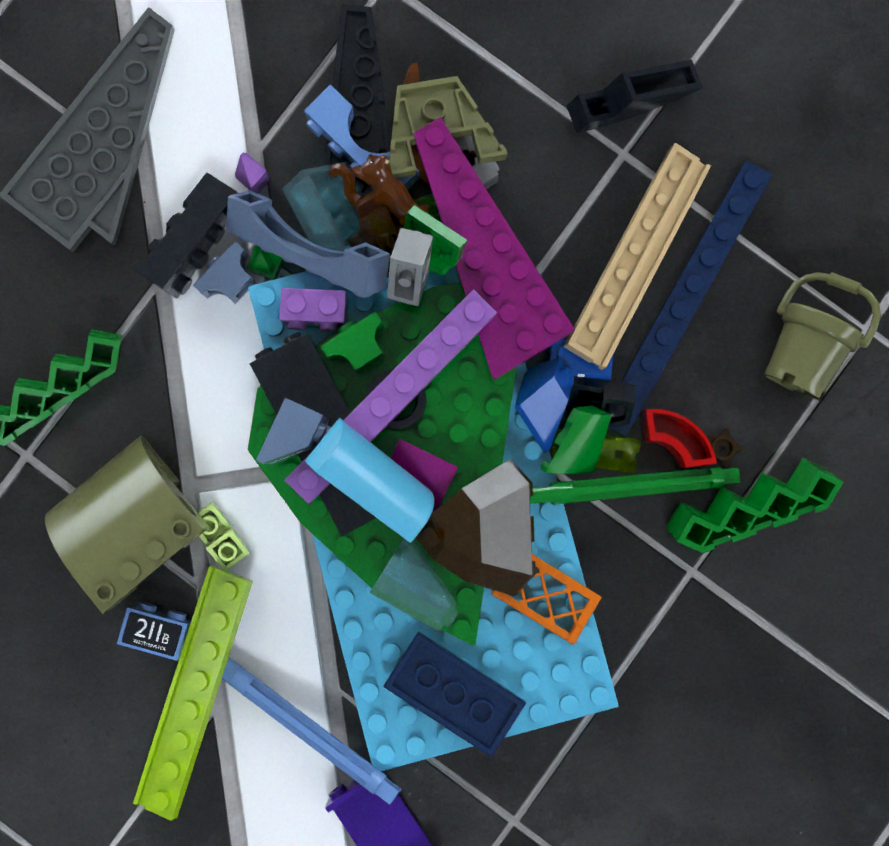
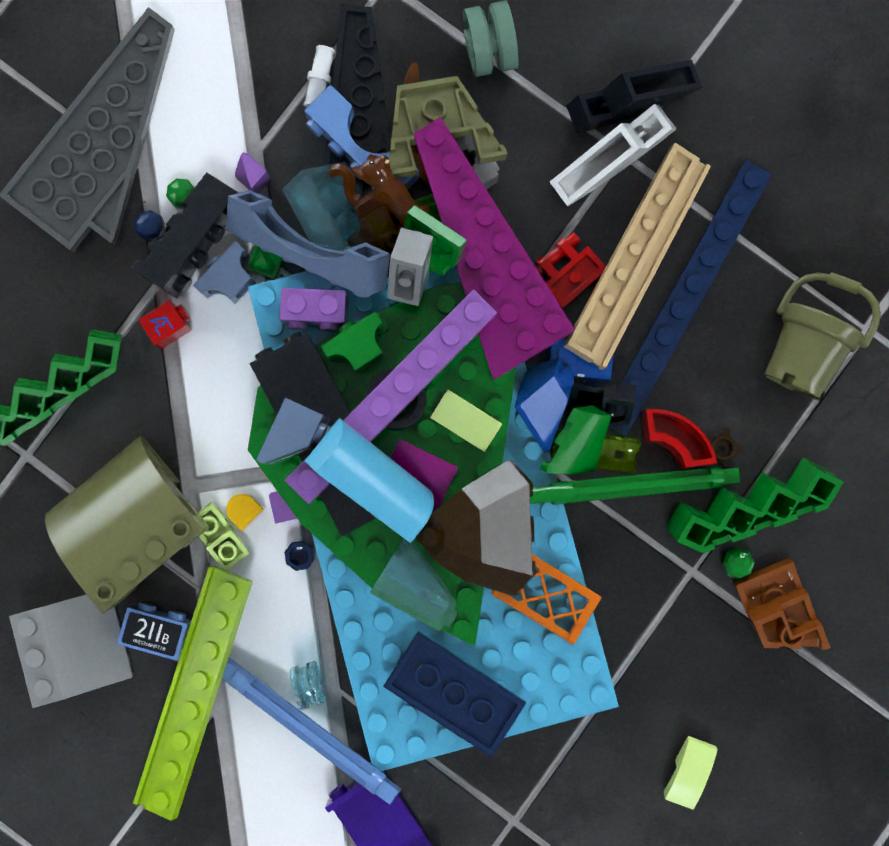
none -> light grey slope [9,594,134,708]
none -> dark blue tile [134,210,166,242]
none -> red brick [138,300,192,349]
none -> green tile [166,178,195,210]
none -> yellow tile [226,494,265,531]
none -> medium lavender slope [269,491,297,524]
none -> dark blue tile [284,540,315,571]
none -> clear light blue wheel [290,660,326,710]
none -> white pin [303,45,335,107]
none -> yellowish green slope [430,389,502,452]
none -> sand green wheel [463,0,519,77]
none -> red plate [535,232,606,310]
none -> white slope [550,104,677,206]
none -> yellowish green slope [664,736,718,810]
none -> green tile [722,547,755,579]
none -> dark orange slope [732,557,831,650]

